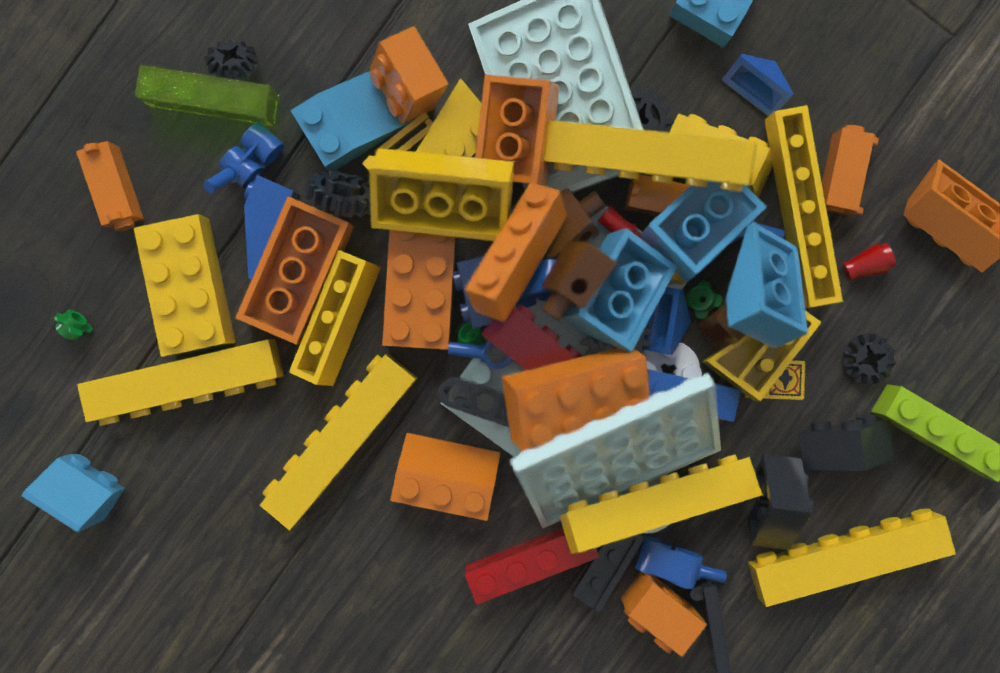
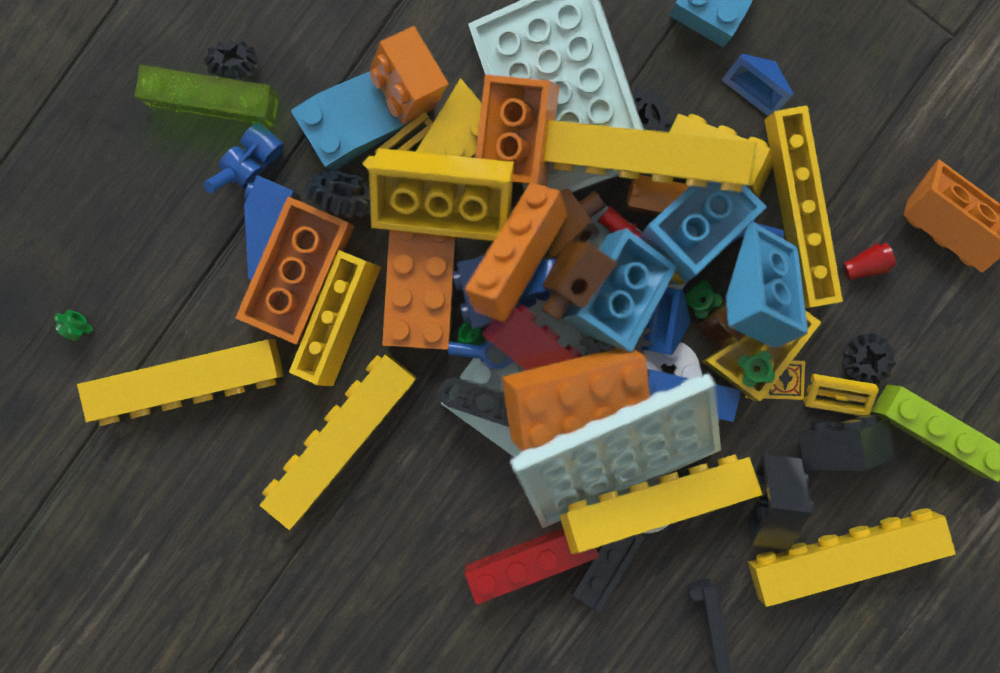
dark azure slope [21,454,125,532] -> none
orange brick [76,141,144,232] -> none
yellow brick [134,214,236,357] -> none
orange slope [390,433,501,521] -> none
orange brick [621,572,707,656] -> none
blue beam [635,536,727,589] -> none
orange brick [822,125,879,215] -> none
none -> green plate [738,350,775,387]
none -> yellow tile [803,374,879,416]

